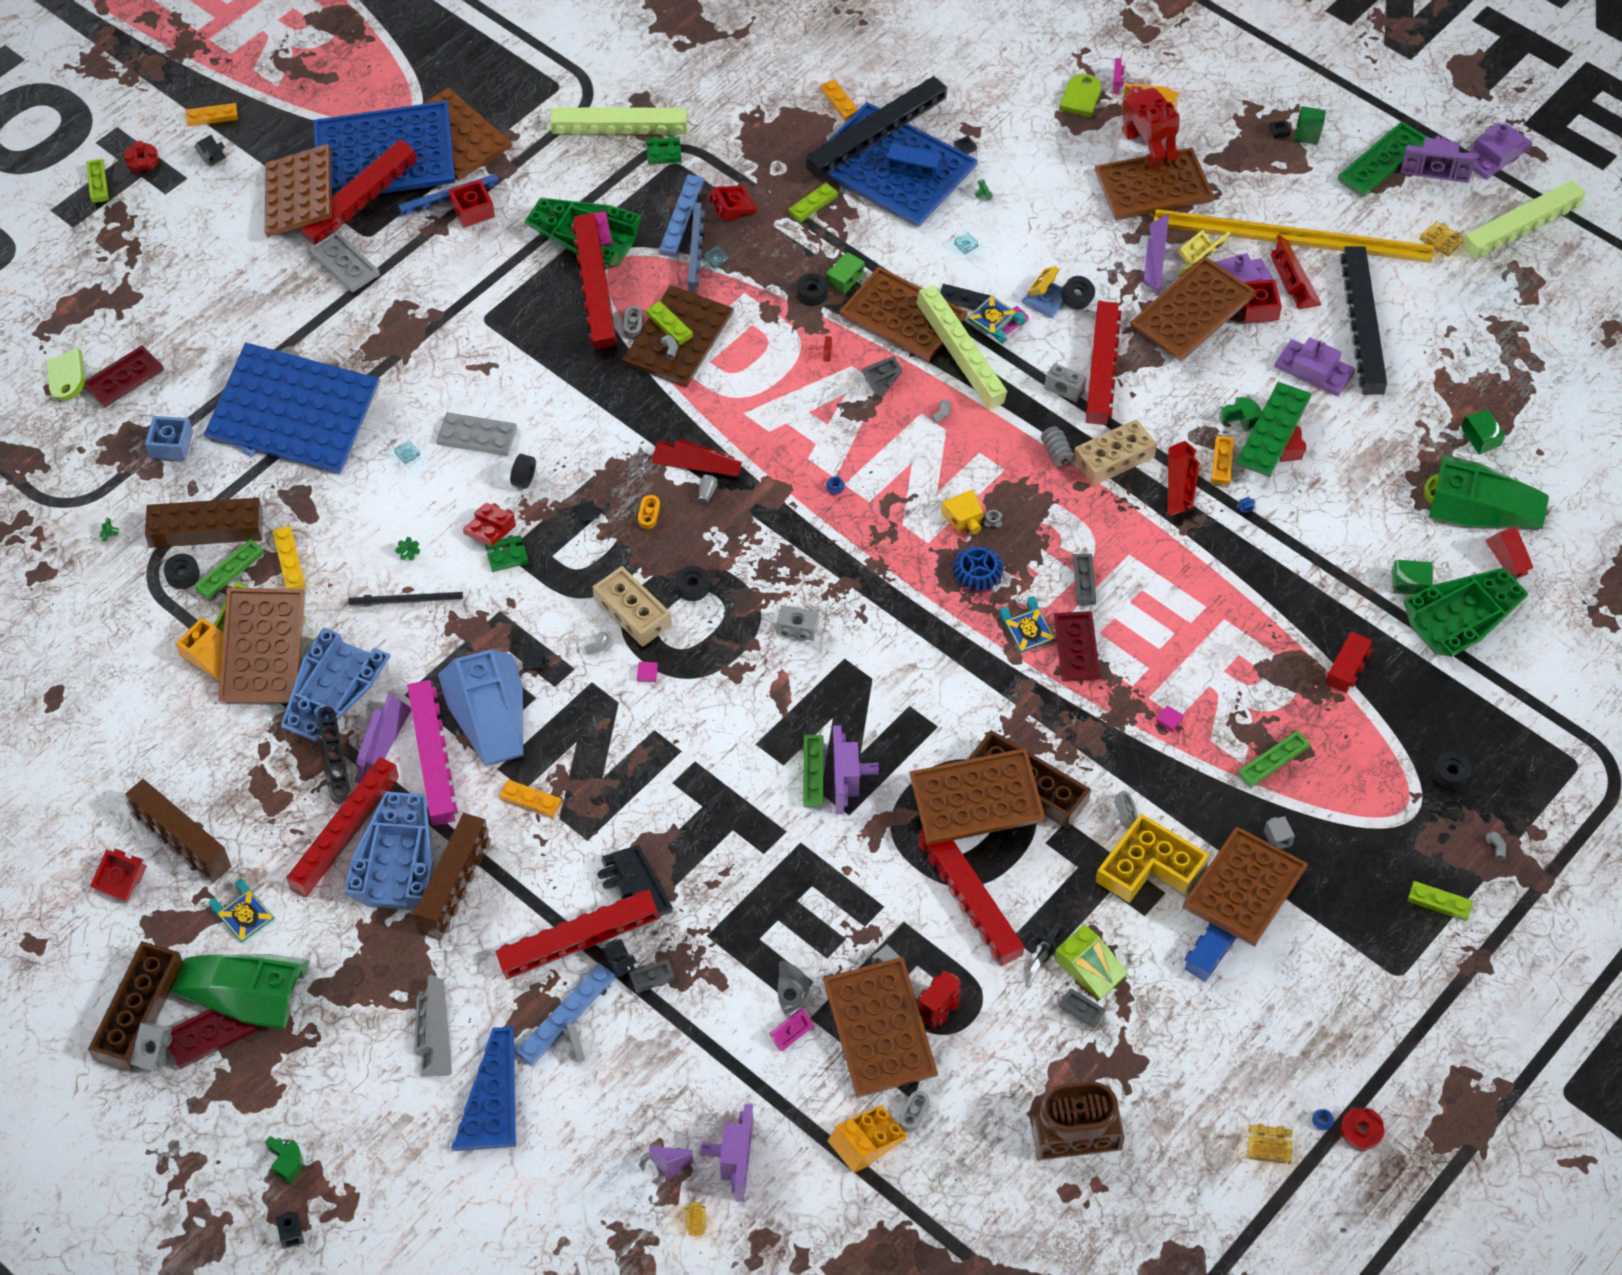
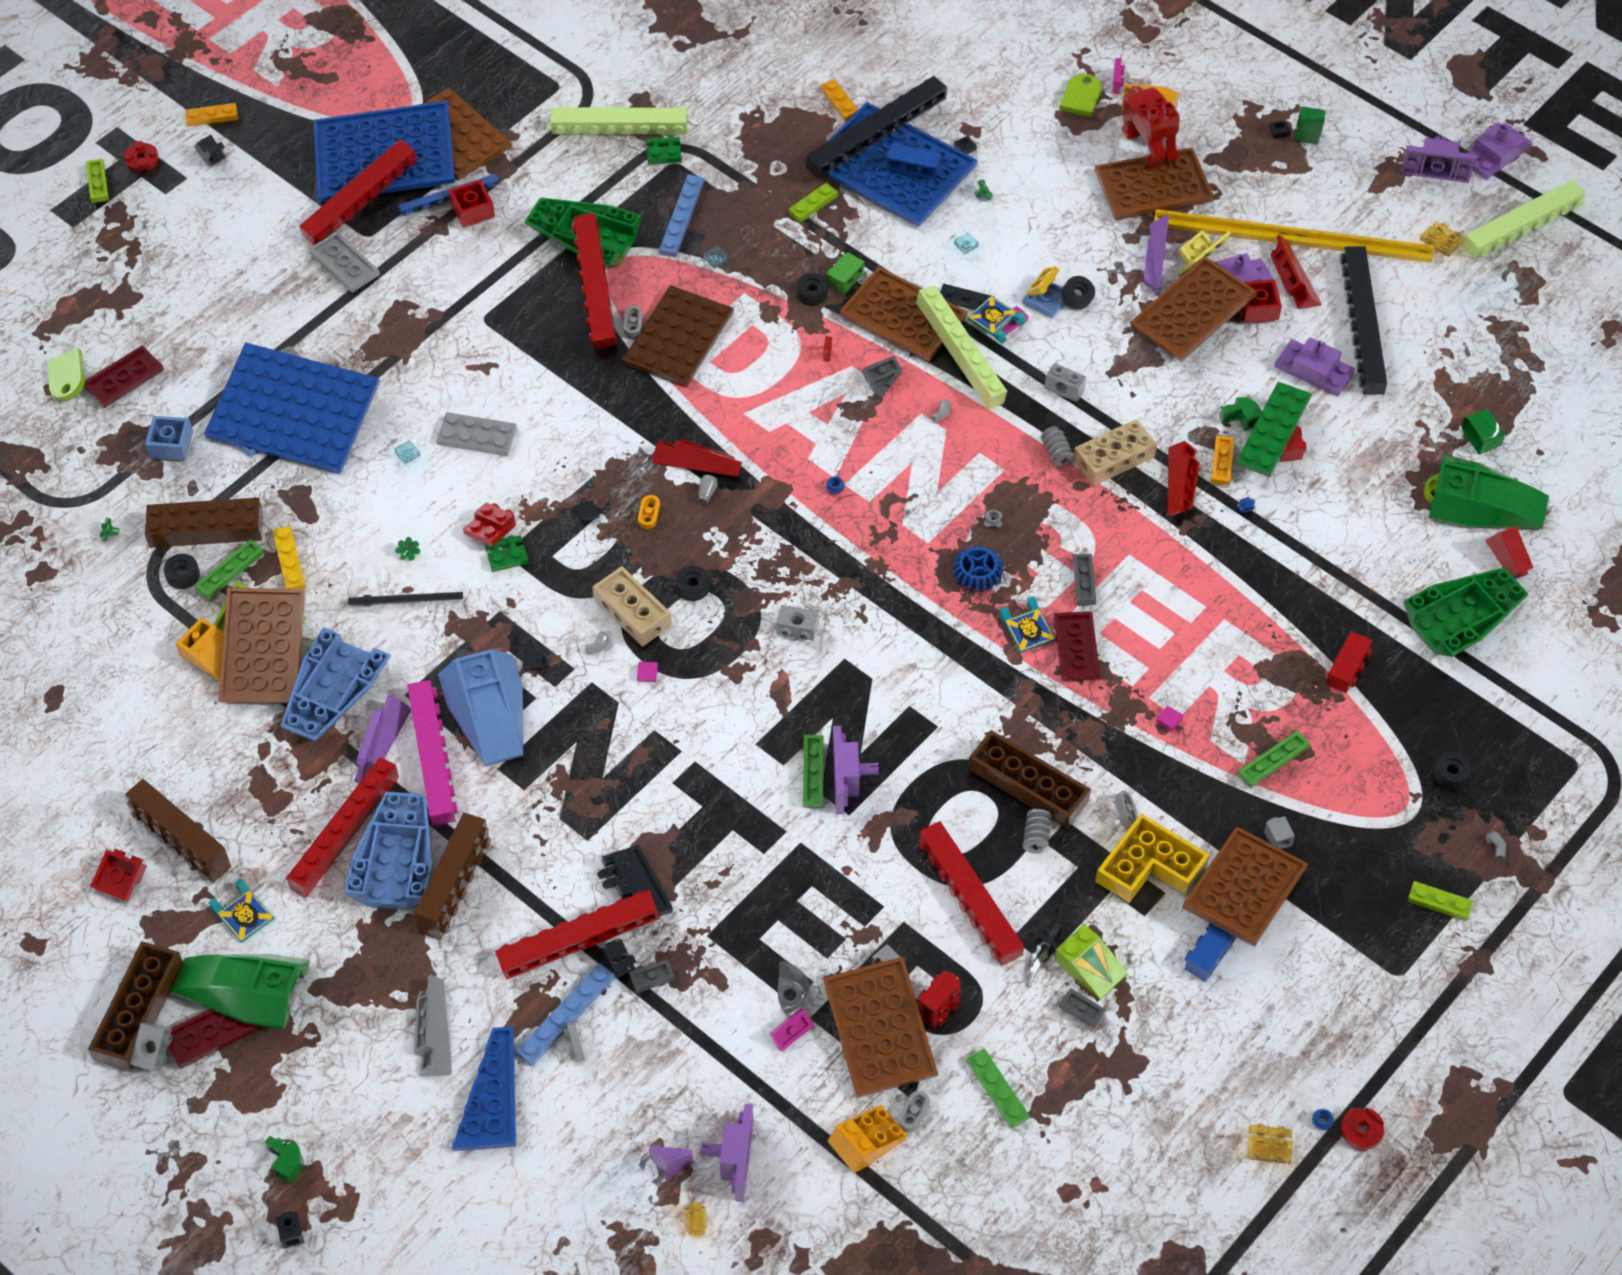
dark orange plate [264,144,332,238] -> none
black beam [316,706,350,804] -> none
light orange plate [499,779,562,819] -> none
black tyre [510,454,536,489] -> none
dark pink plate [595,211,612,247] -> none
lime plate [646,301,693,346] -> none
light grey arm [661,335,678,360] -> none
sand blue plate [688,203,705,294] -> none
red plate [709,185,757,220] -> none
dark orange plate [909,748,1045,845] -> none
yellow torso [941,489,983,534] -> none
reddish brown brick [1029,1081,1125,1161] -> none
red brick [1085,301,1122,425] -> none
green plate [1337,121,1427,197] -> none
green piece [1392,560,1434,595] -> none
none -> bright green plate [966,1048,1029,1129]
none -> light grey piece [1023,809,1052,854]

